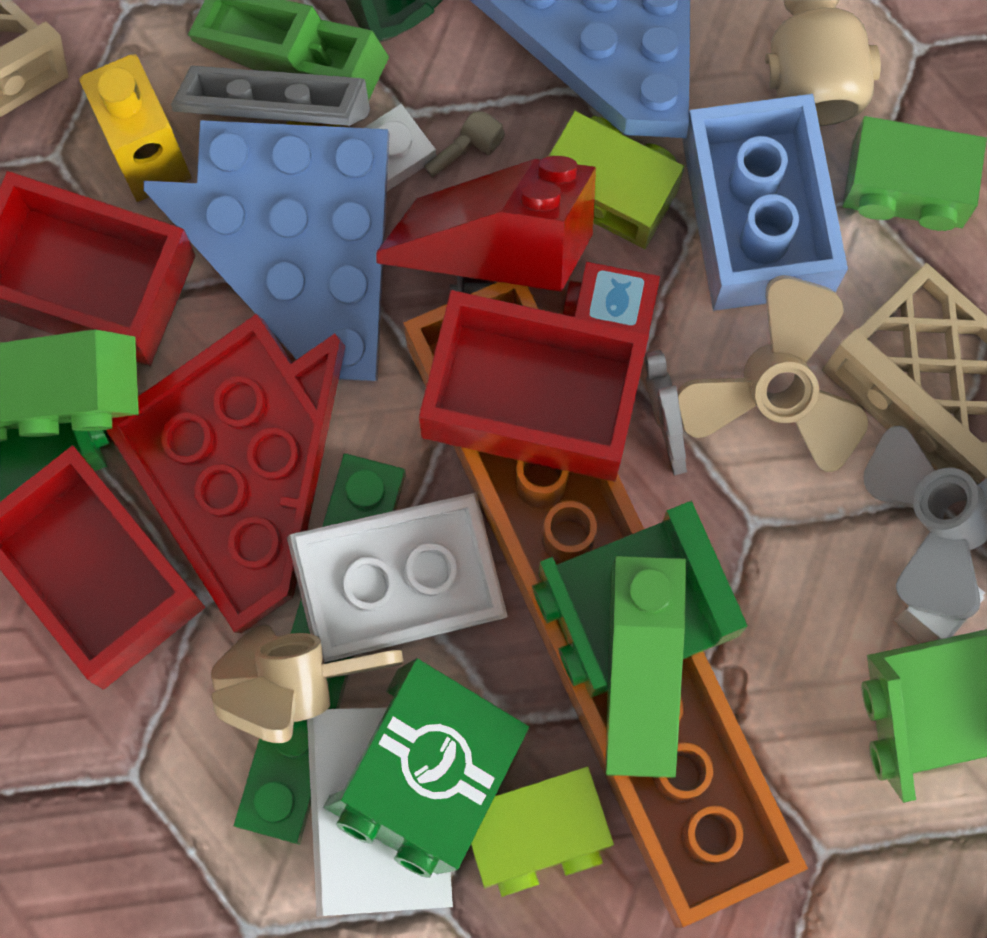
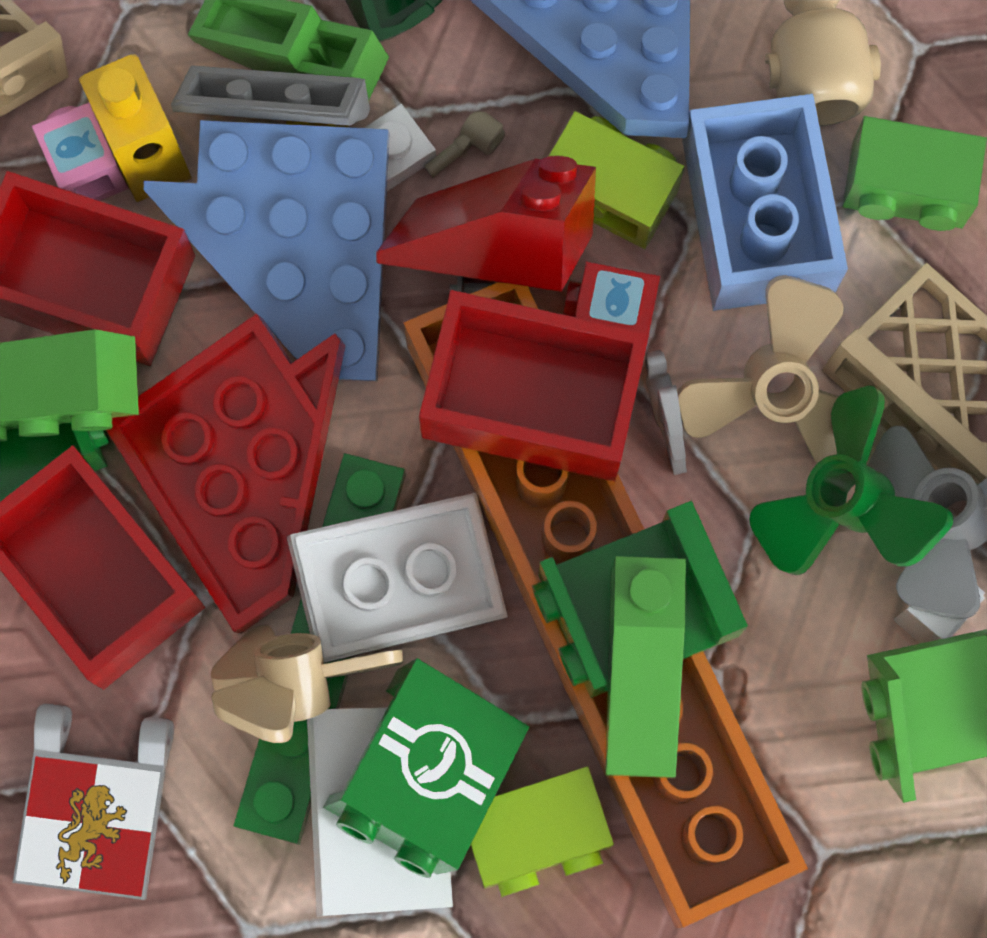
none -> flag [12,704,175,900]
none -> bright pink brick [32,102,129,201]
none -> green piece [749,385,953,575]

